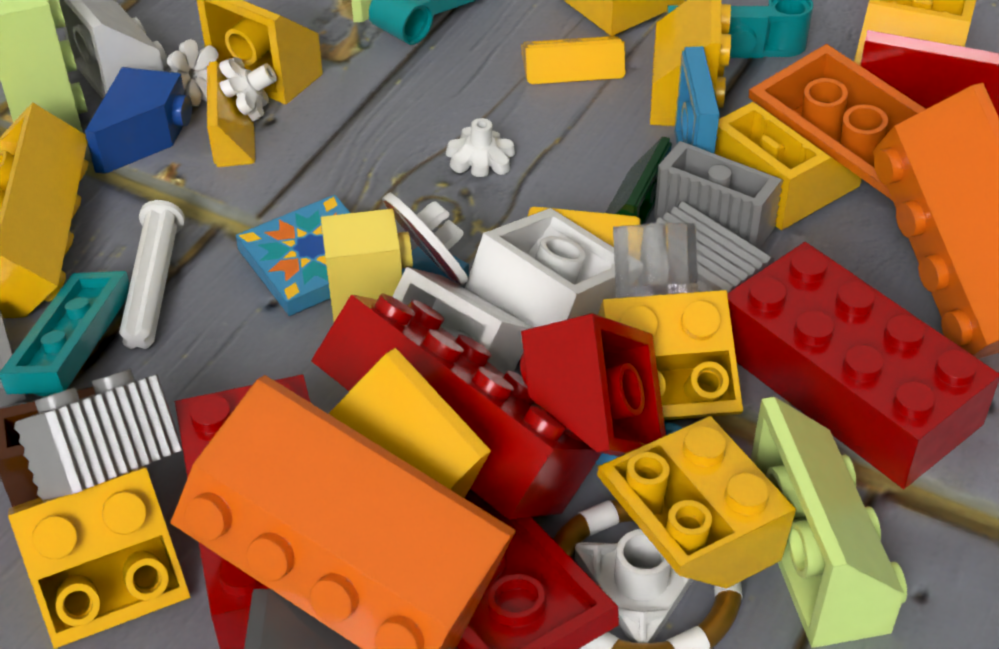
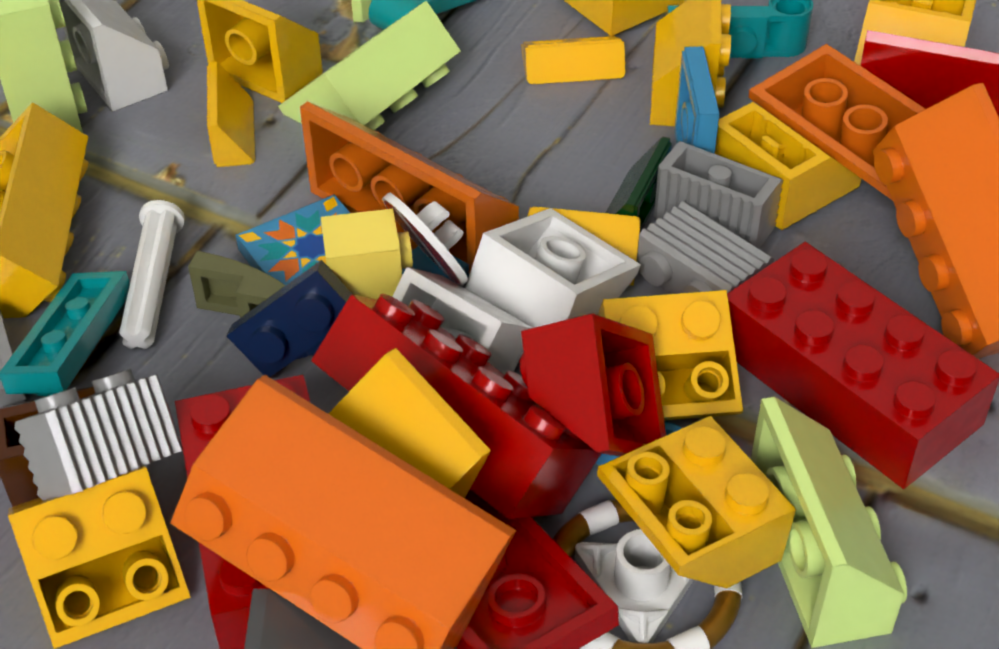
blue slope [84,67,192,174] -> none
white plant [167,39,219,106] -> none
white plant [219,57,277,122] -> none
white plant [446,118,515,177] -> none
clear brick [613,223,698,298] -> none
none -> olive slope [188,251,286,318]
none -> dark blue plate [226,260,353,380]
none -> yellowish green slope [278,1,461,130]
none -> orange slope [300,101,519,274]

